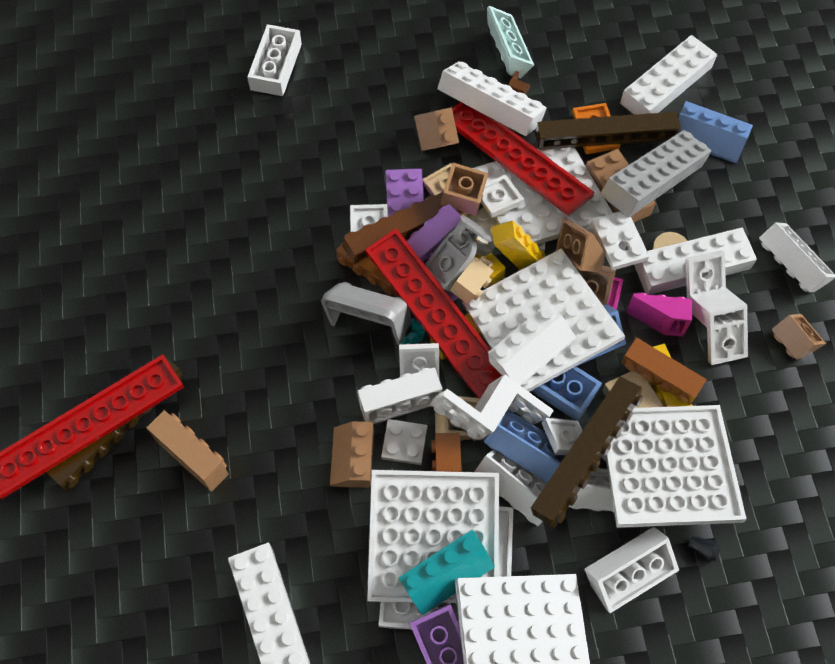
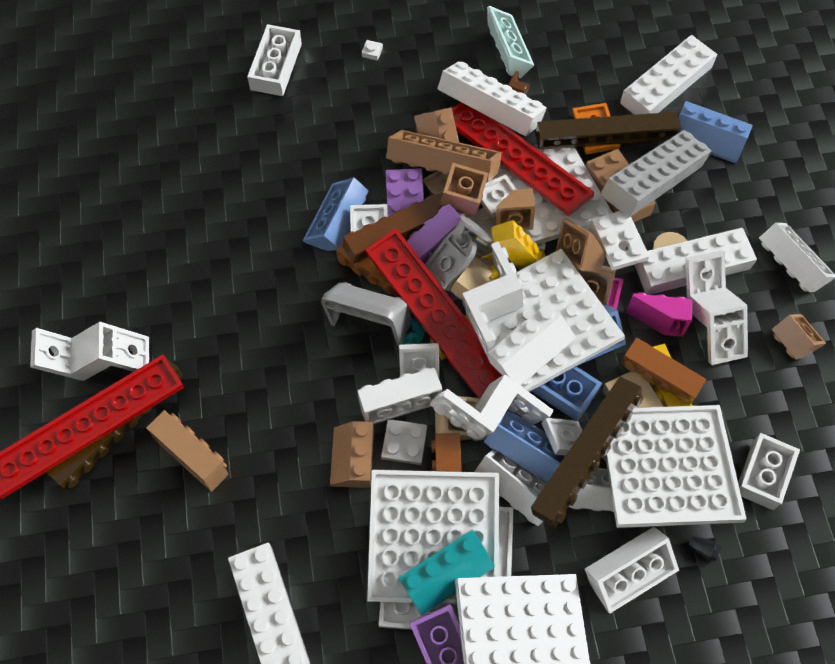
none -> white bracket [30,322,149,381]
none -> medium blue slope [303,177,368,251]
none -> white plate [362,40,383,61]
none -> medium nougat brick [386,130,502,183]
none -> white bracket [463,241,525,359]
none -> medium nougat slope [496,188,535,230]
none -> white brick [738,433,800,510]

